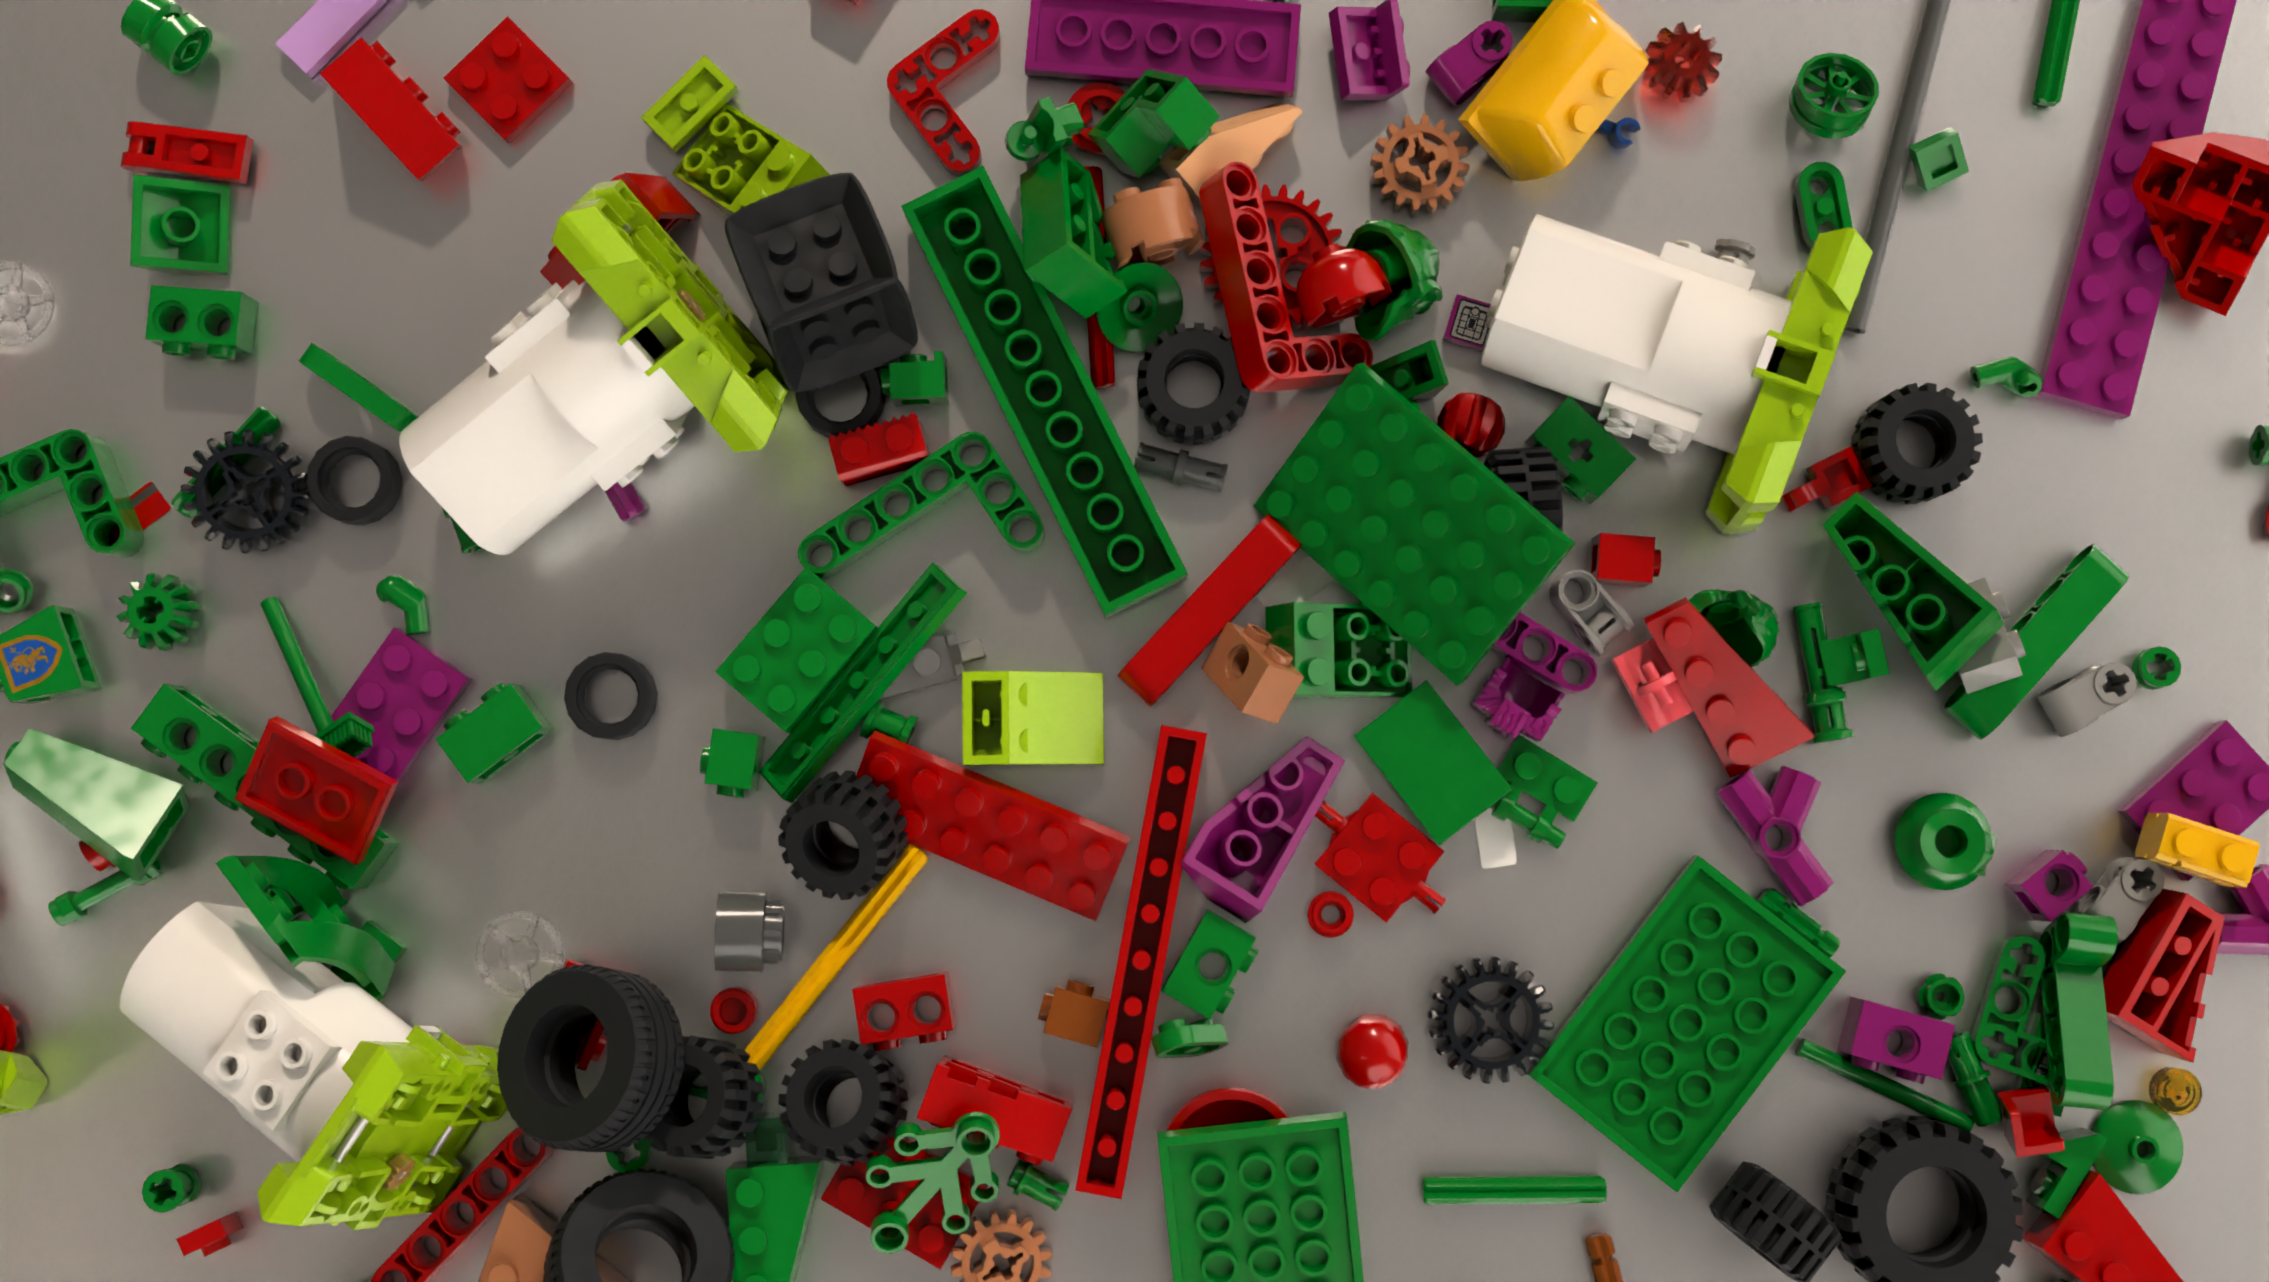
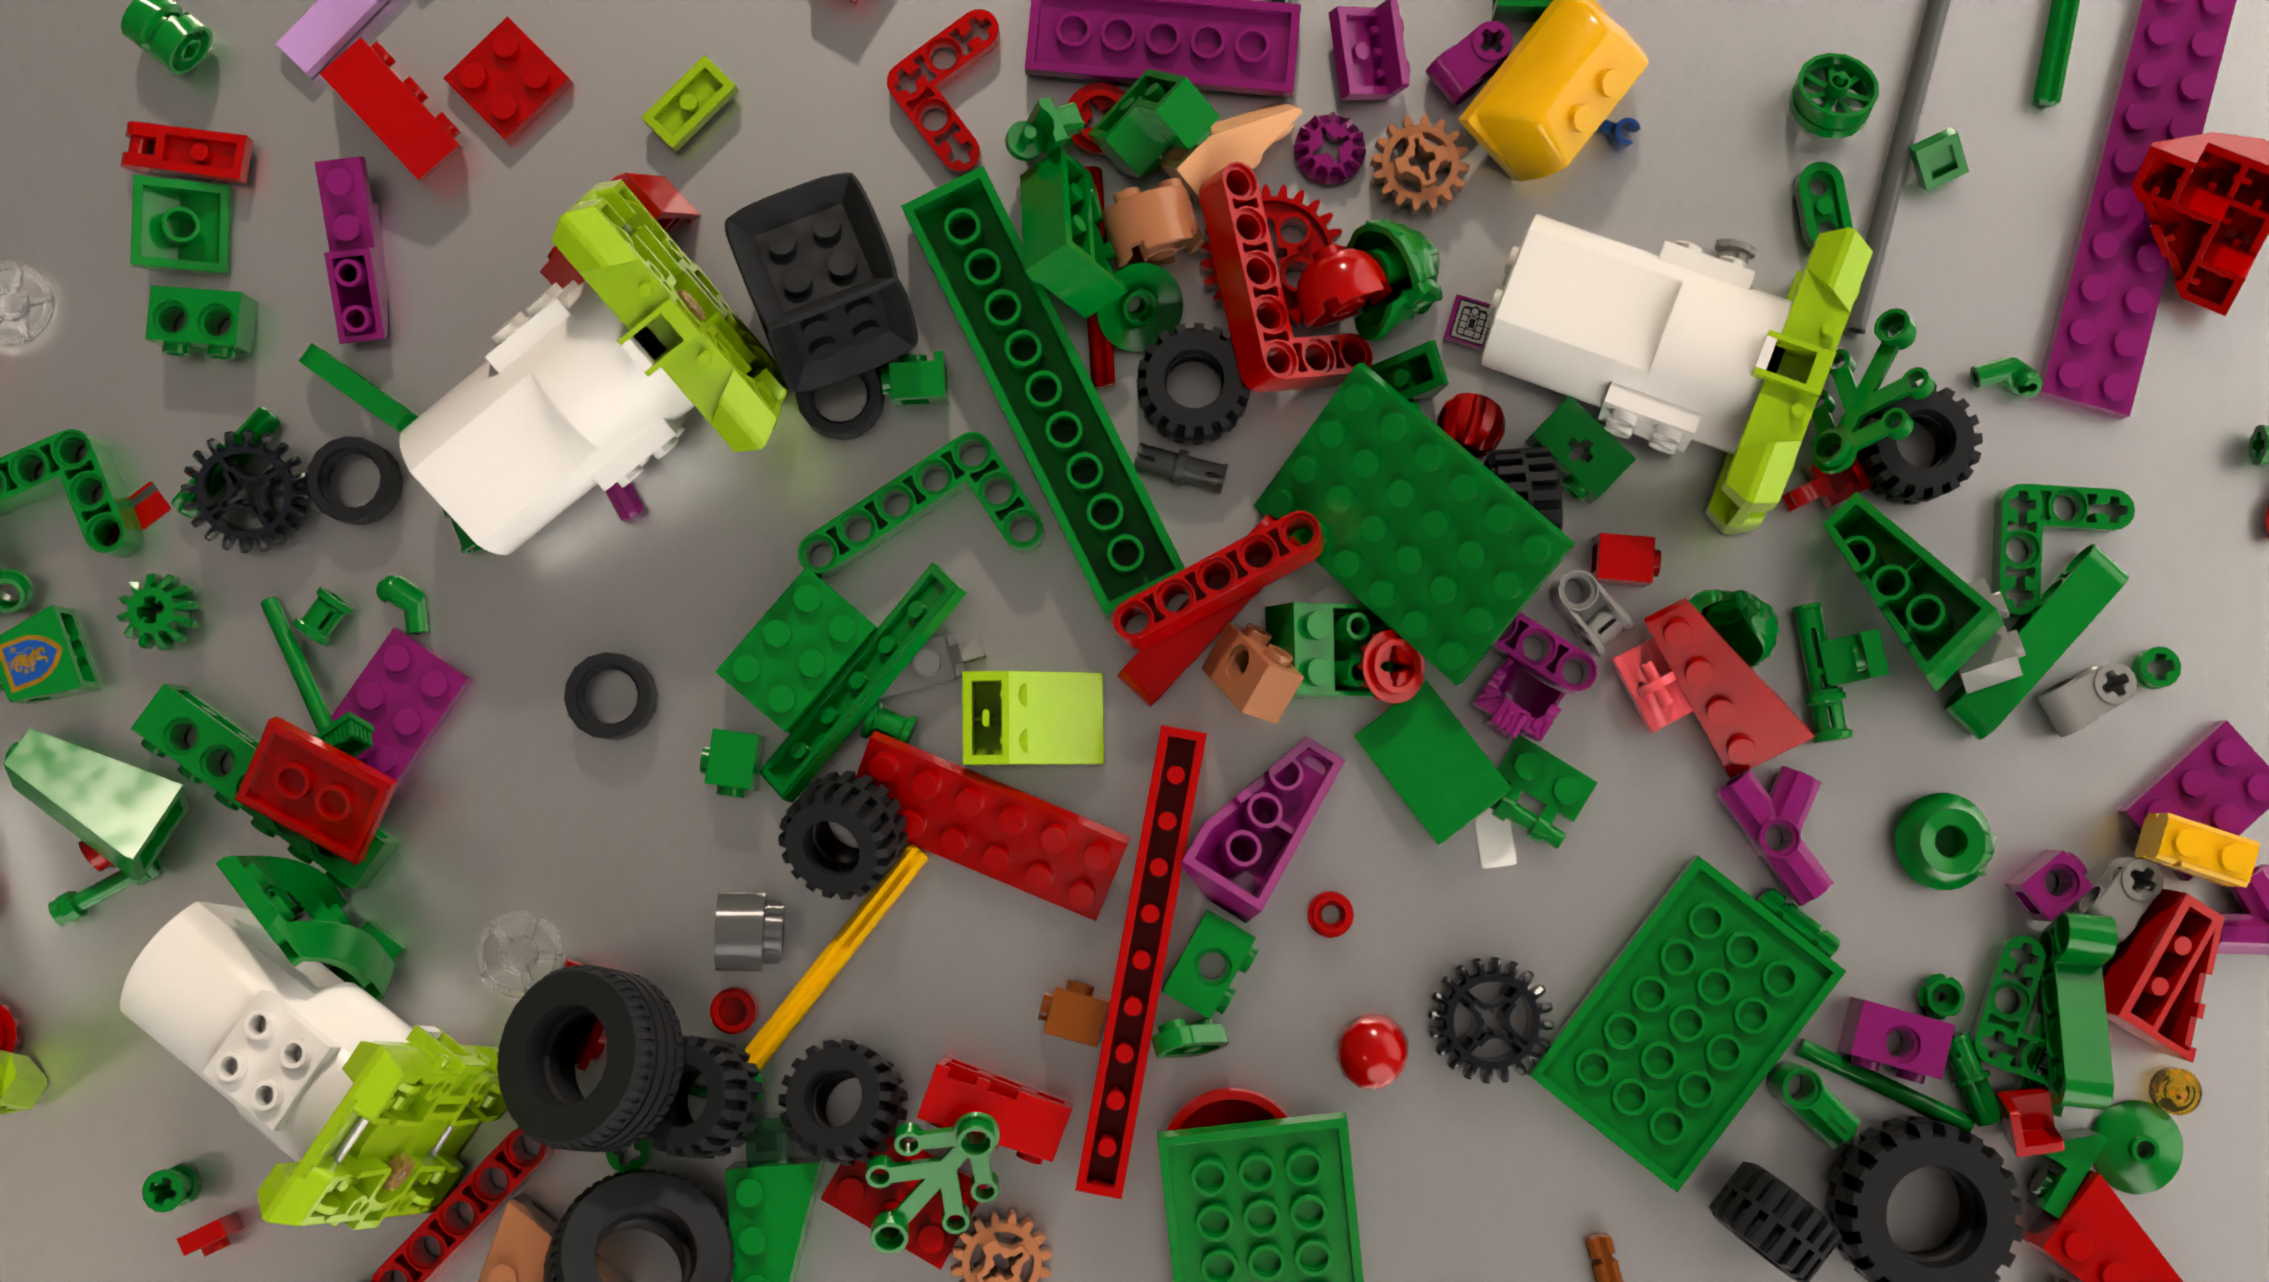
green brick [436,683,554,784] -> none
lime slope [672,103,830,217] -> none
red brick [828,412,930,487] -> none
red brick [852,972,957,1051] -> none
green pin [1007,1160,1069,1211] -> none
red plate [1314,792,1446,923] -> none
green axle [1421,1176,1607,1205] -> none
clear red gear [1644,22,1722,103] -> none
none -> green bush [293,586,355,647]
none -> magenta slope [315,156,388,344]
none -> red beam [1112,511,1324,650]
none -> magenta gear [1294,112,1366,185]
none -> red gear [1357,630,1425,704]
none -> green piece [1767,1062,1861,1150]
none -> green plant [1811,308,1935,474]
none -> green beam [1991,484,2135,617]

